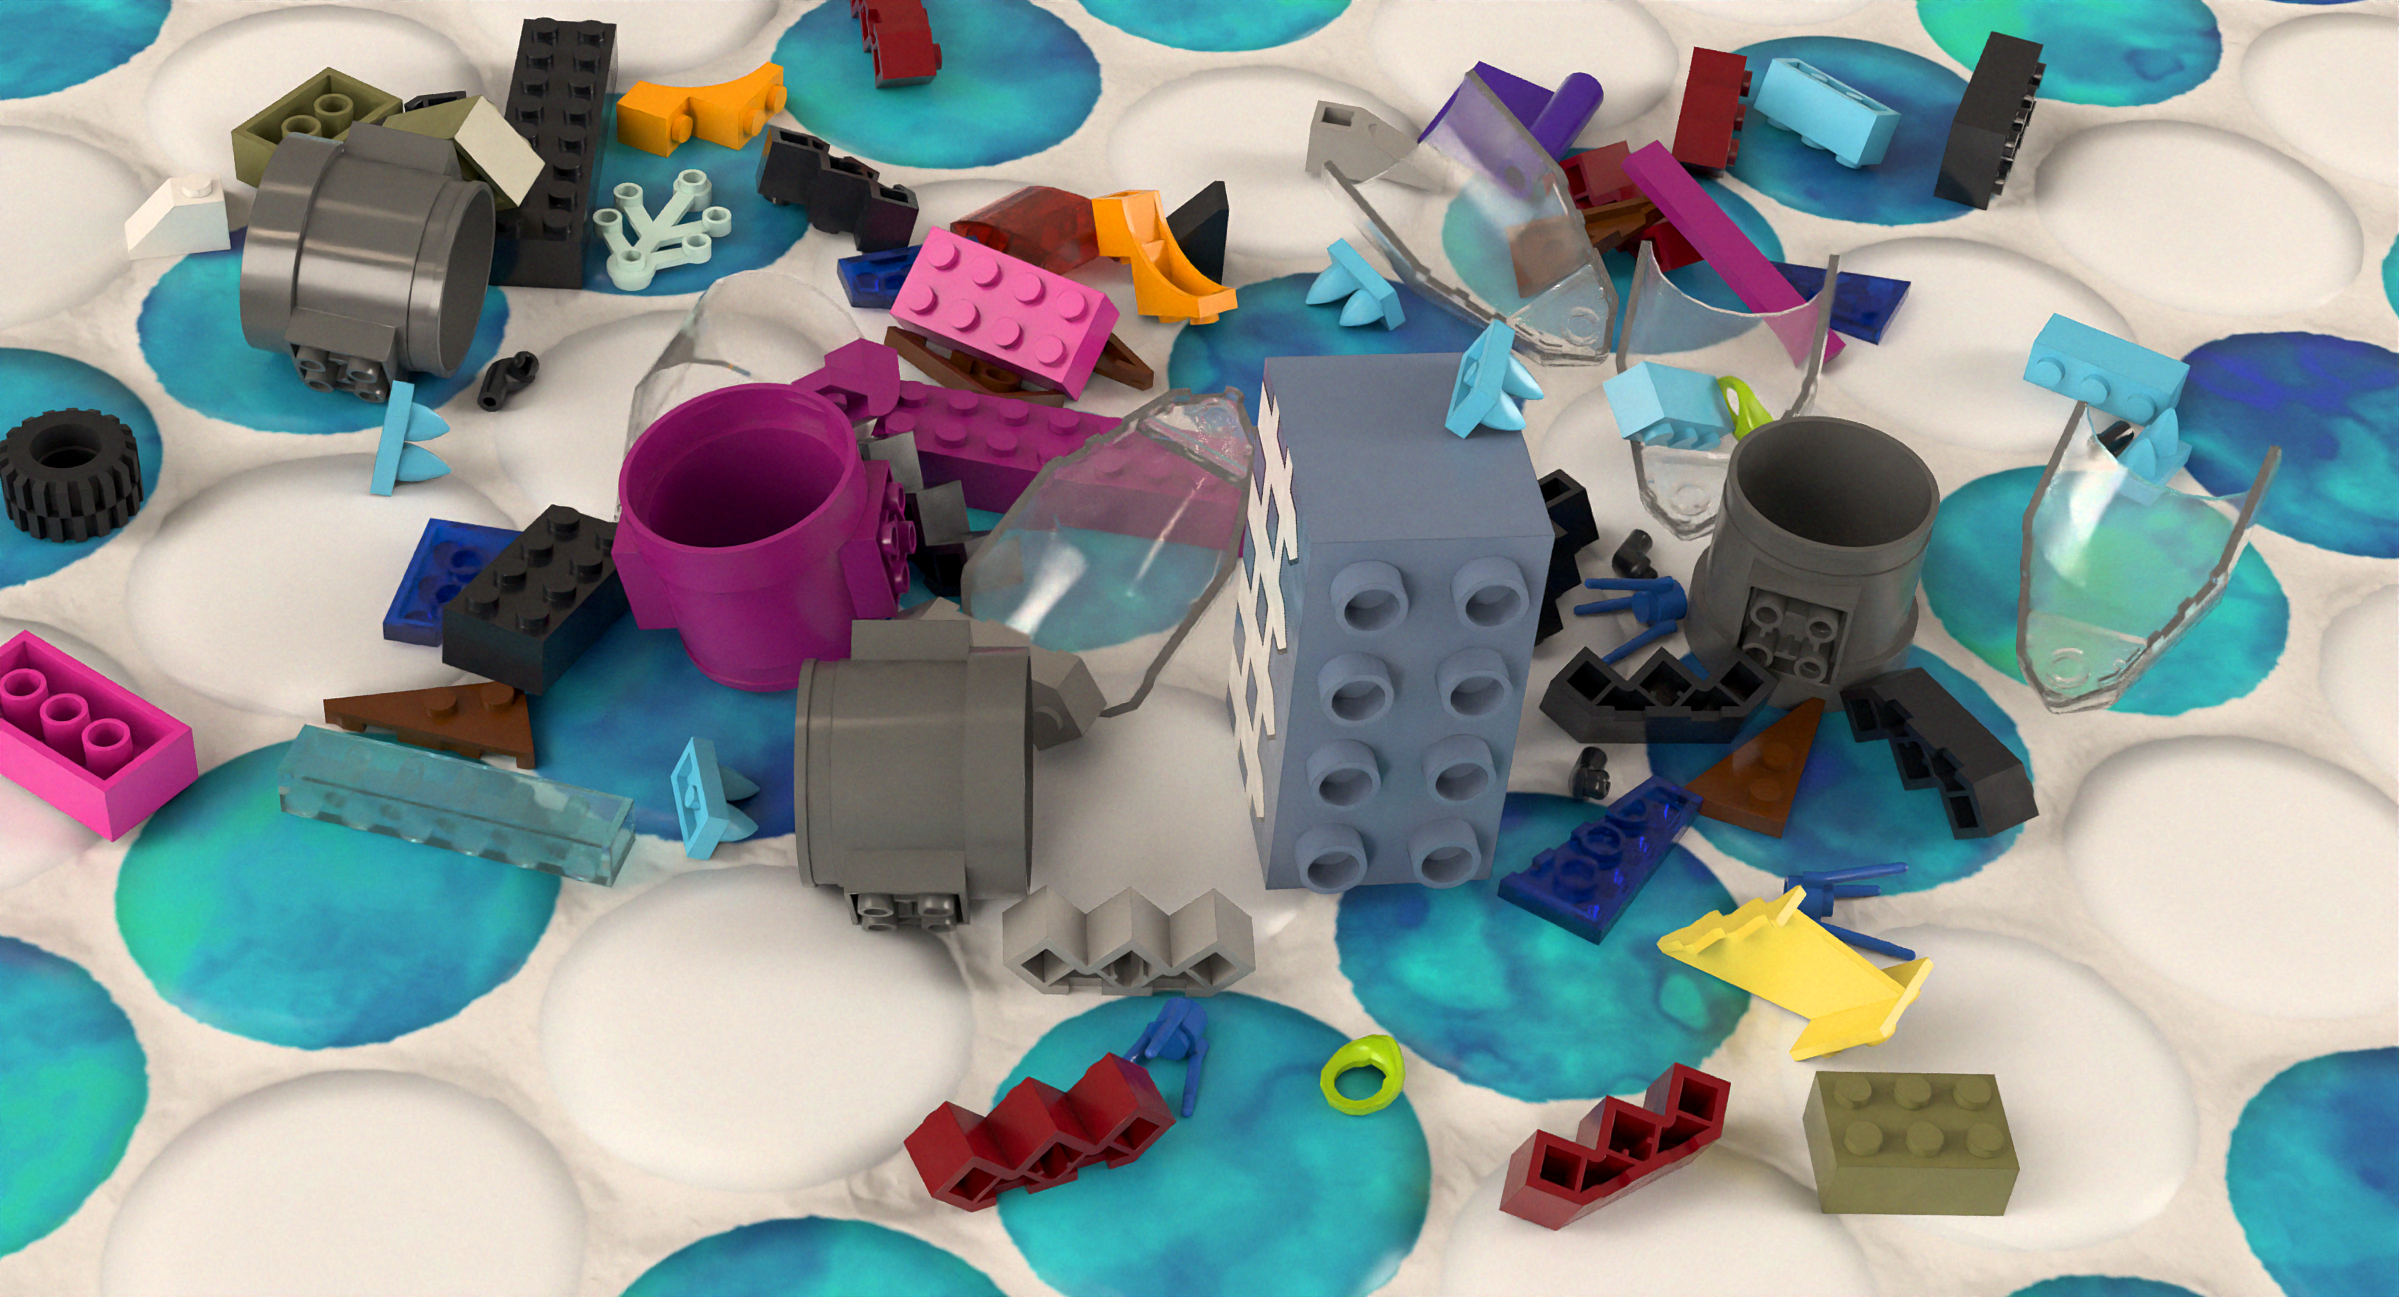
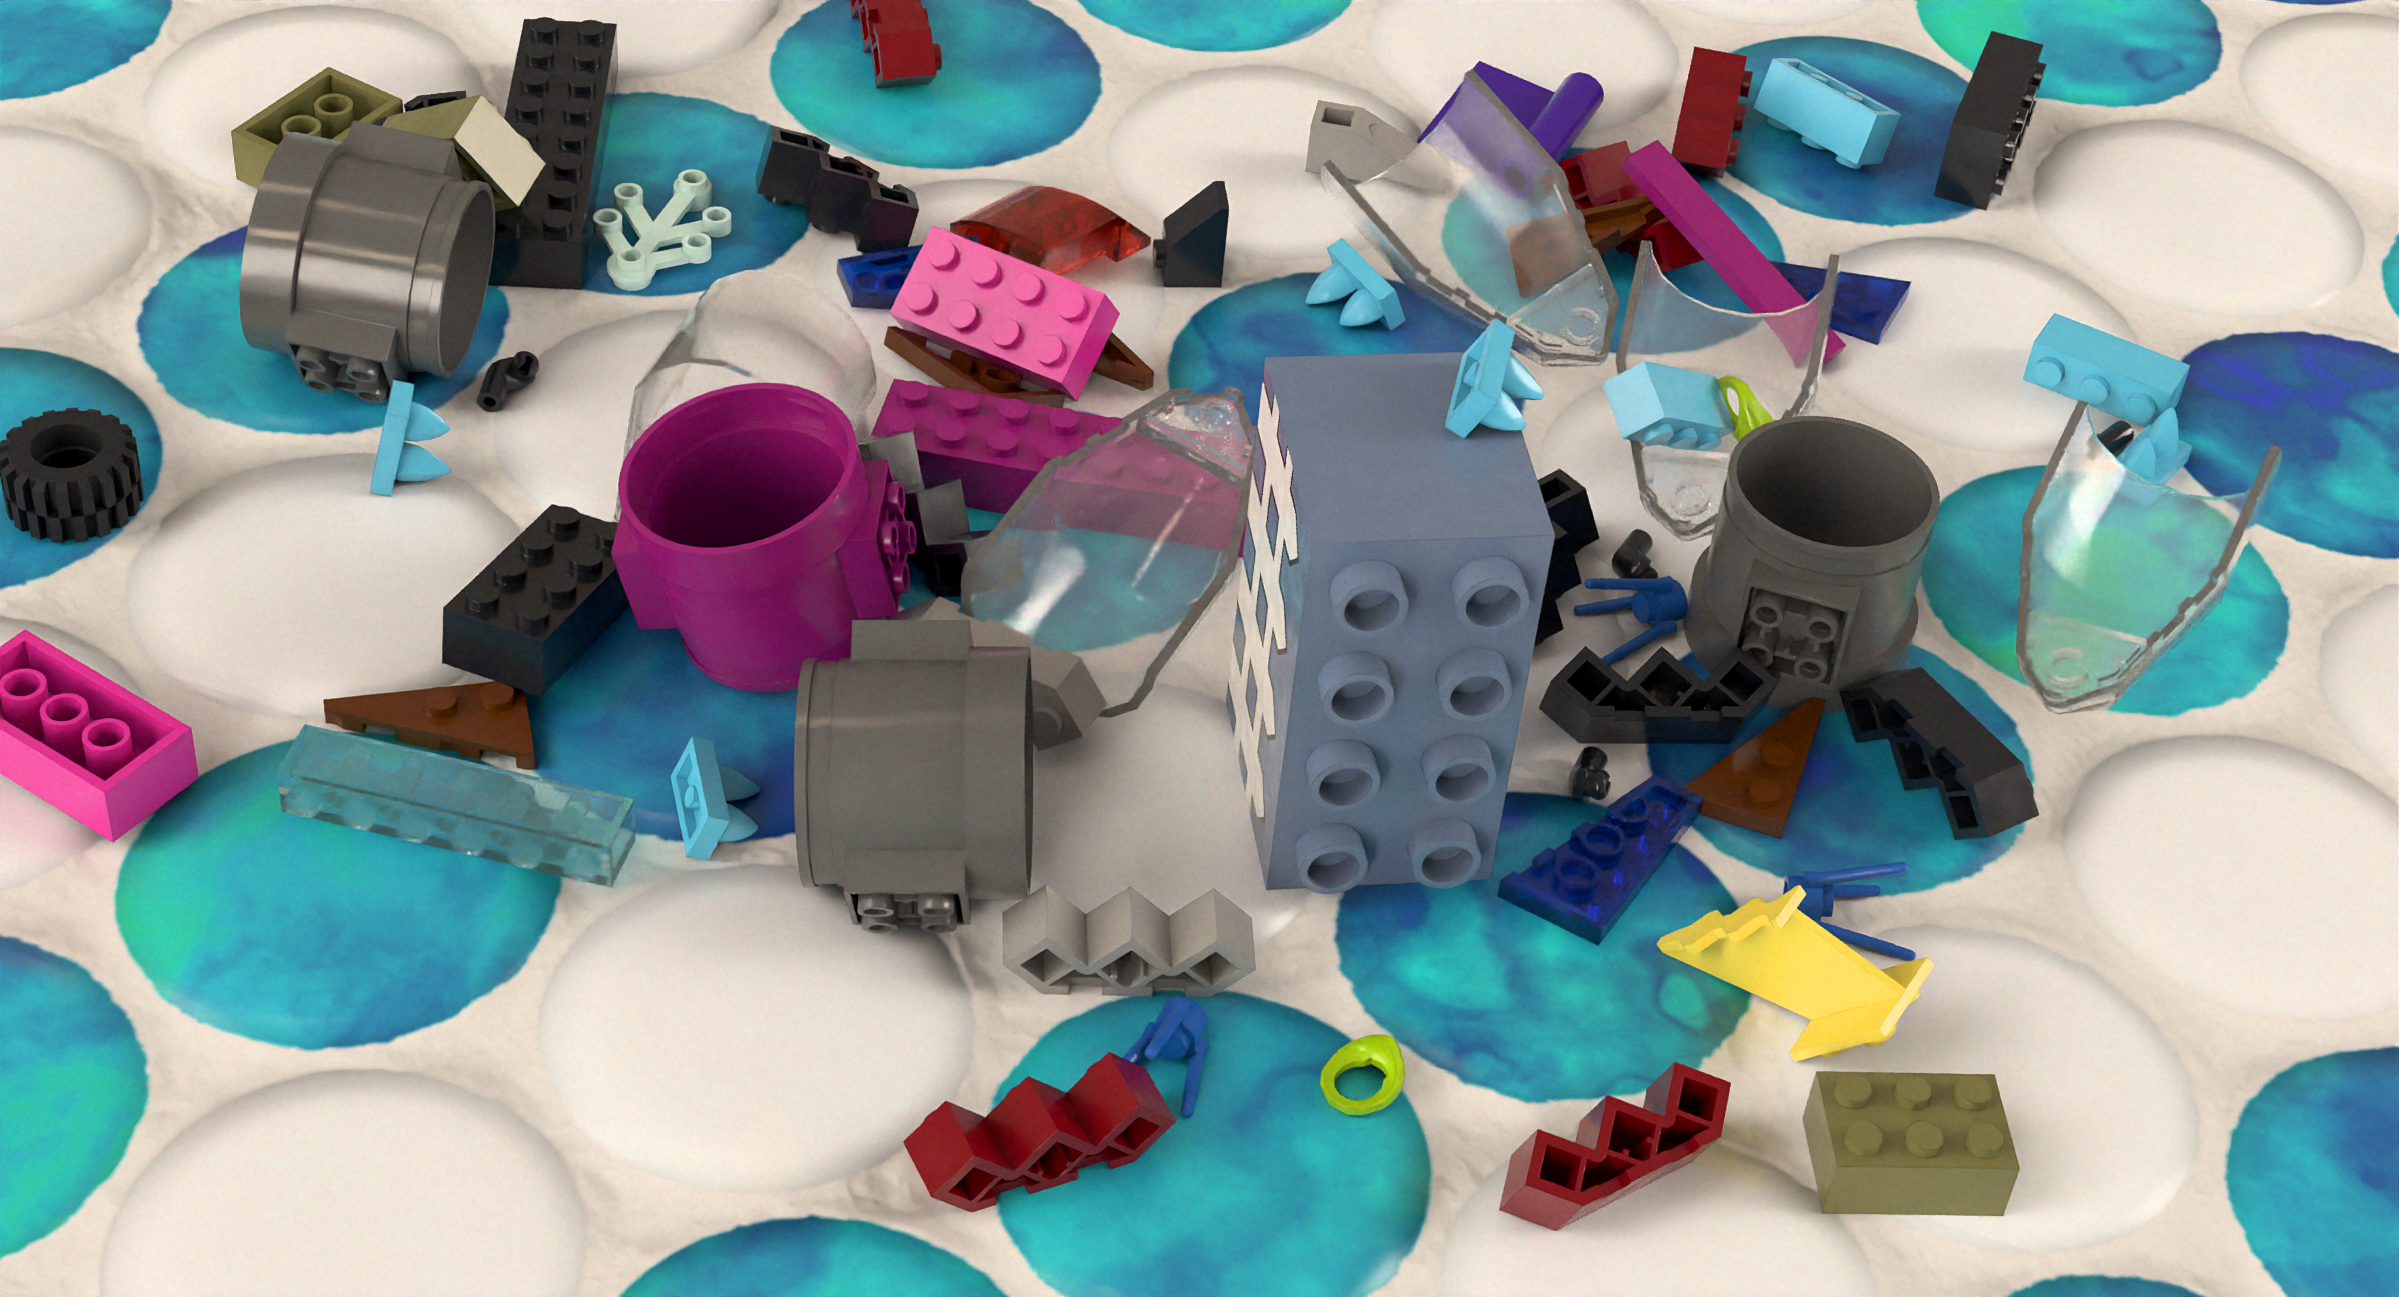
white slope [125,173,231,260] -> none
clear blue wing [382,518,522,648] -> none
light orange arch [616,62,787,158] -> none
magenta brick [791,338,901,429] -> none
light orange arch [1091,190,1238,325] -> none

